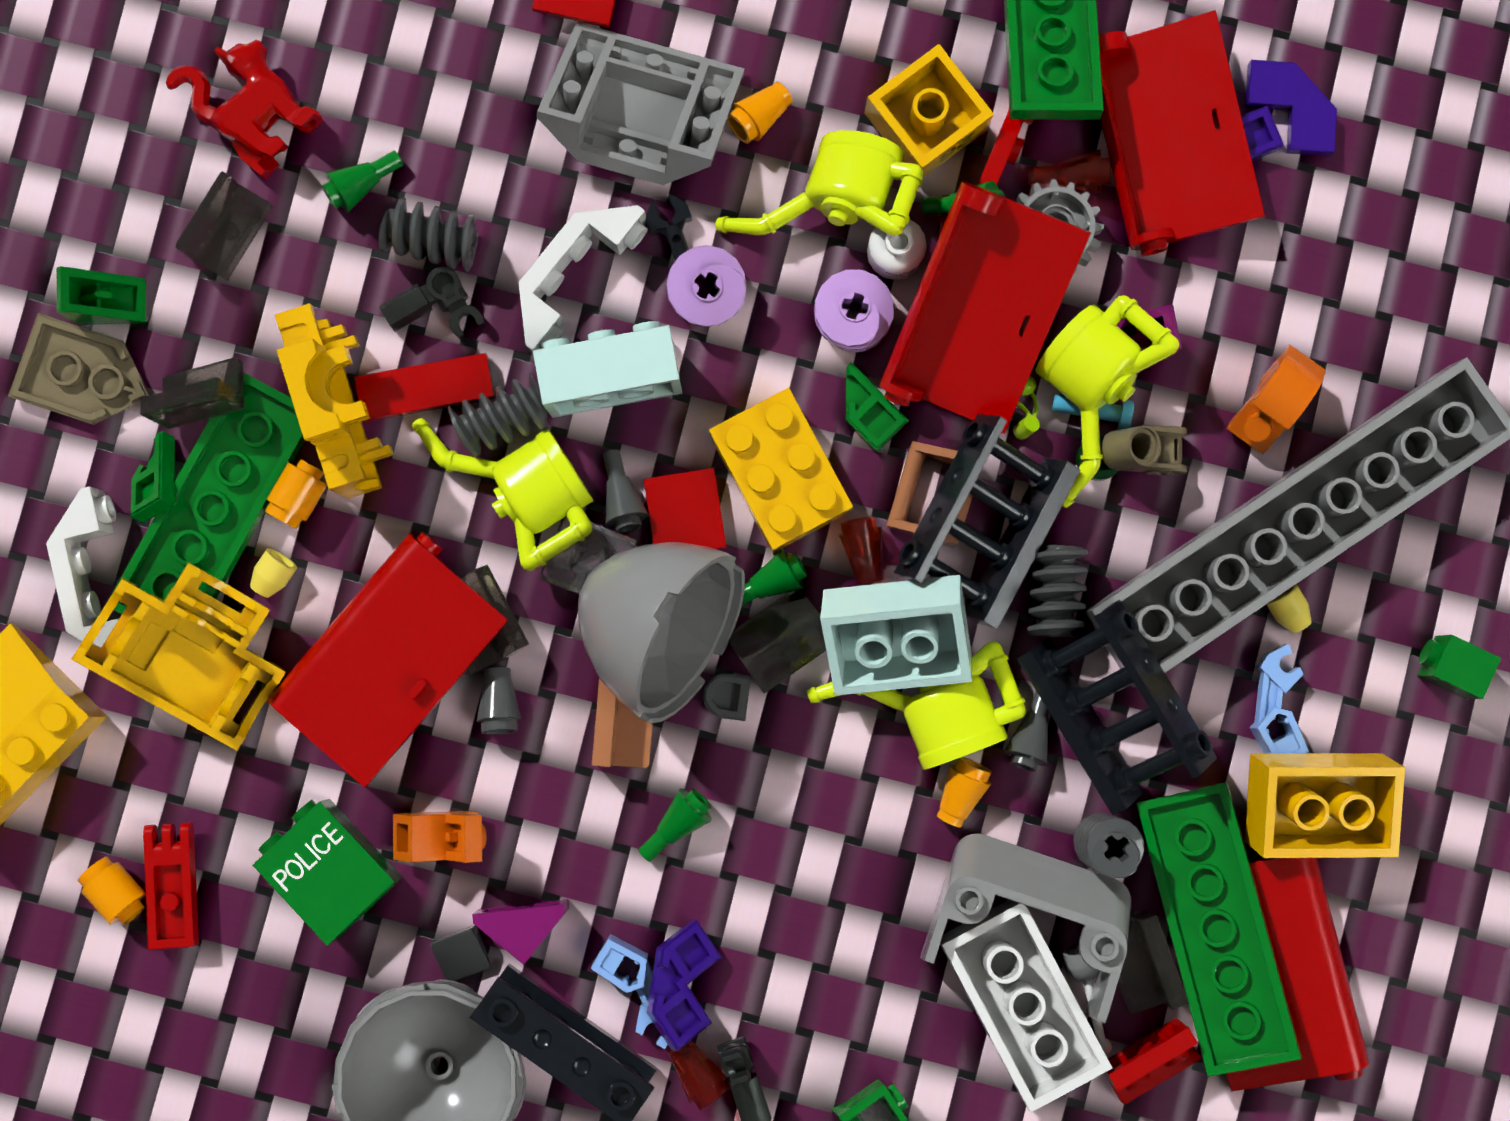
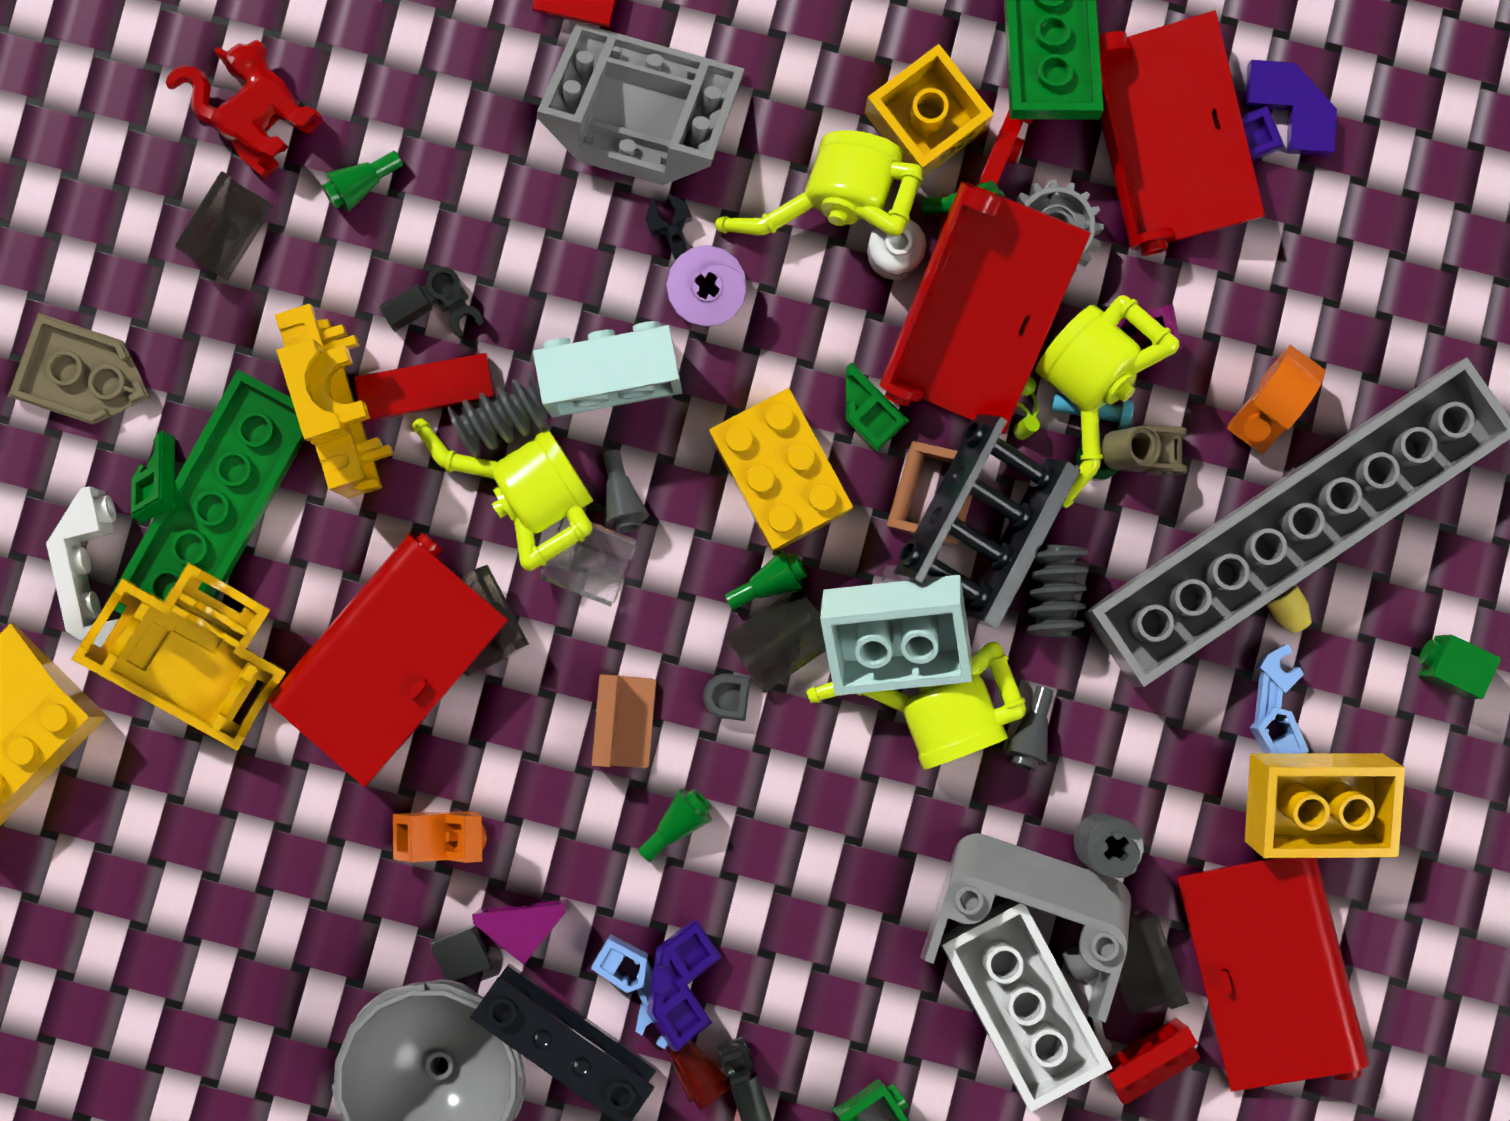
green slope [56,266,146,325] -> none
light orange brick [77,856,146,926] -> none
clear smoke panel [140,357,245,429] -> none
red hinge [143,822,199,950] -> none
light yellow hose [250,548,297,598] -> none
green brick [252,799,403,946] -> none
light orange brick [265,459,327,529] -> none
dark grey piece [379,197,478,272] -> none
dark grey cone [477,667,522,735] -> none
white slope [519,205,648,354] -> none
light grey piece [578,542,745,723] -> none
red piece [643,468,727,549] -> none
light orange cone [727,82,793,144] -> none
lavender piece [814,270,894,352] -> none
clear red cone [838,516,883,584] -> none
light orange cone [937,757,992,828] -> none
black fence [1017,599,1217,816] -> none
clear red cone [1028,149,1110,194] -> none
green plate [1136,782,1302,1077] -> none

